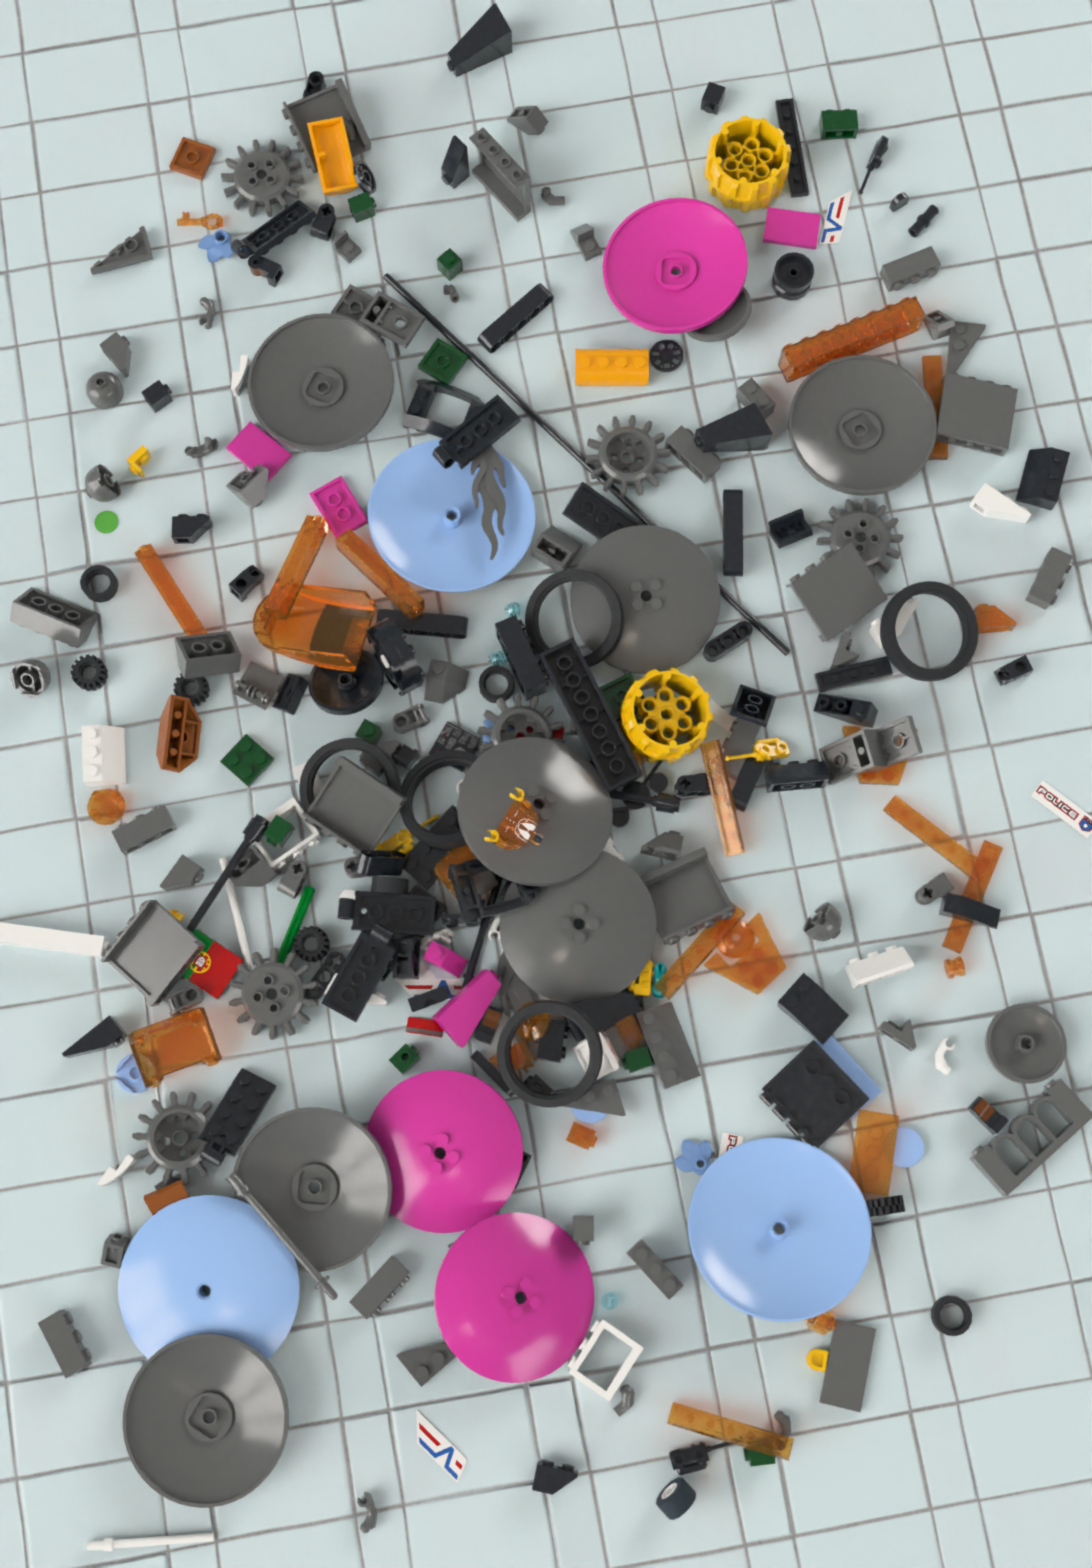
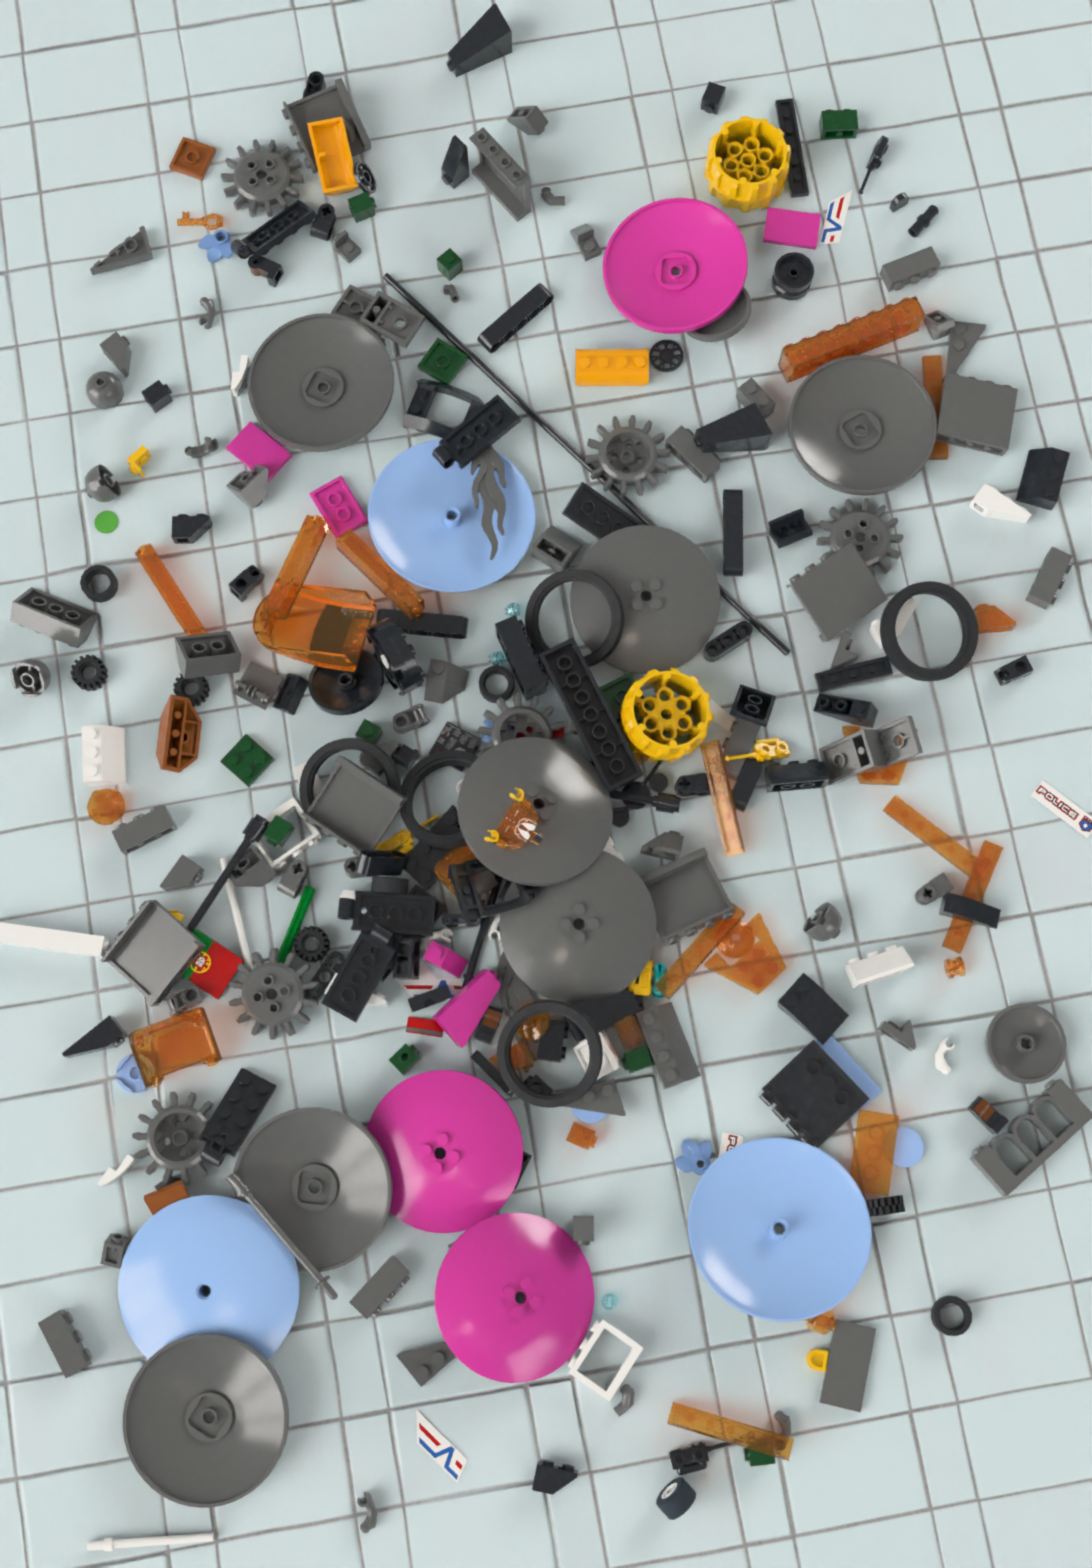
dark grey brick [626,1239,684,1300] -> none

